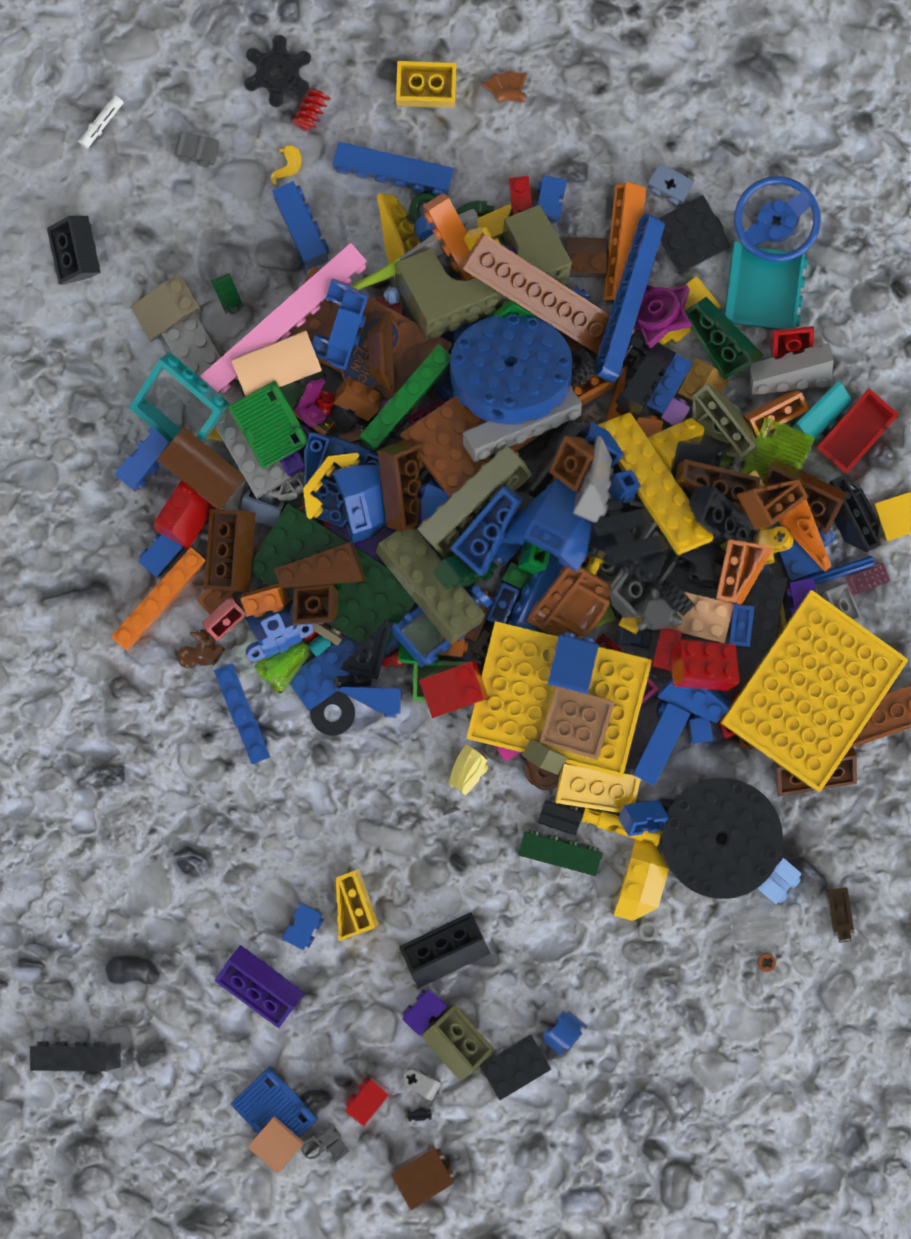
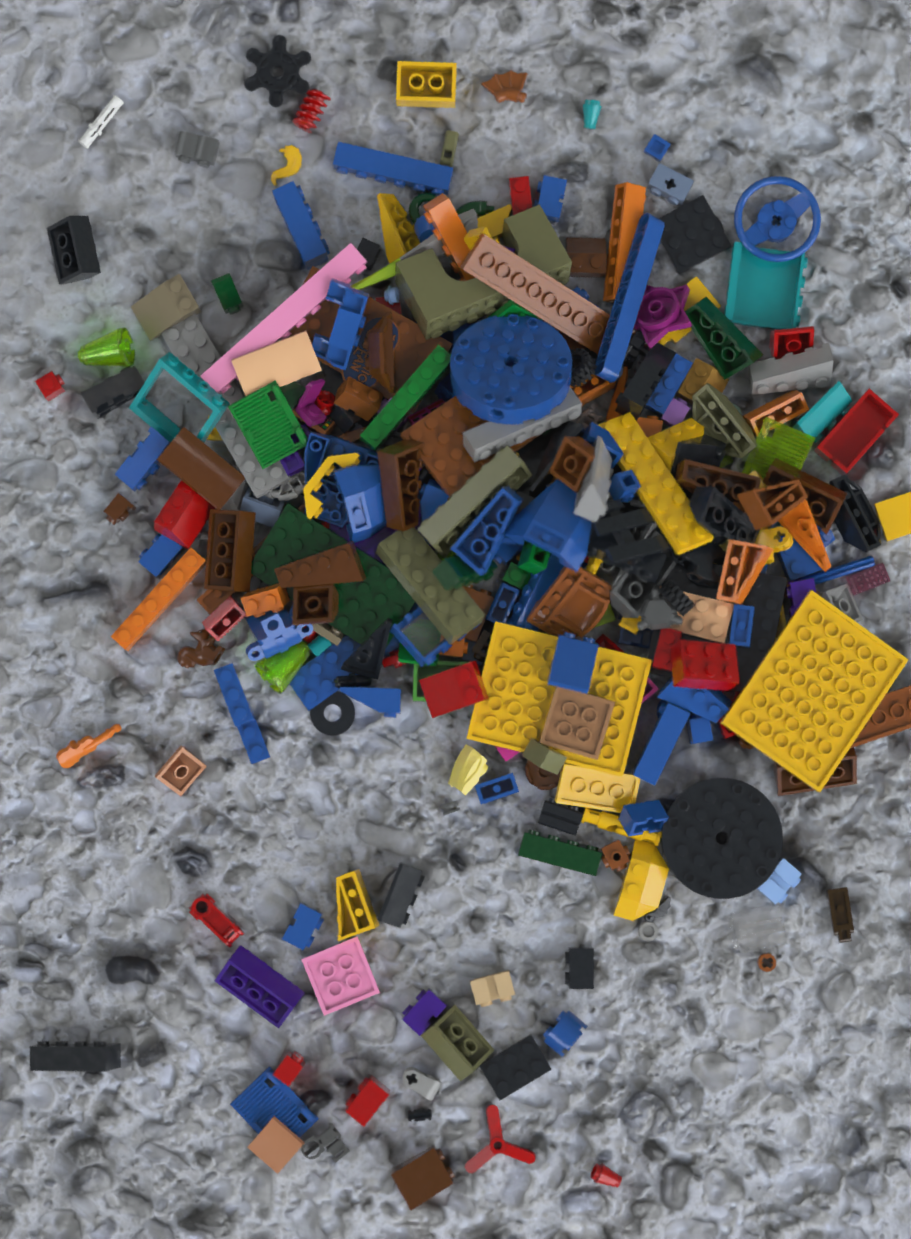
black slope [399,912,491,989] -> none
blue piece [465,583,493,608] -> none
none -> red brick [35,371,65,401]
none -> orange piece [56,724,122,768]
none -> clear neon green cone [78,328,135,367]
none -> black wedge [81,366,145,419]
none -> reddish brown brick [104,493,136,525]
none -> nougat slope [155,746,207,796]
none -> red piece [189,893,245,948]
none -> red brick [273,1051,306,1086]
none -> bright pink plate [301,936,380,1016]
none -> black brick [357,237,381,271]
none -> black slope [377,862,425,928]
none -> olive bar [440,130,459,167]
none -> red piece [465,1105,536,1173]
none -> tan brick [470,970,515,1007]
none -> blue brick [475,773,519,804]
none -> black brick [565,947,594,989]
none -> teal cone [582,100,602,129]
none -> red cone [590,1163,622,1188]
none -> dark orange brick [600,839,631,872]
none -> blue plate [644,134,671,162]
none -> black piece [644,897,671,922]

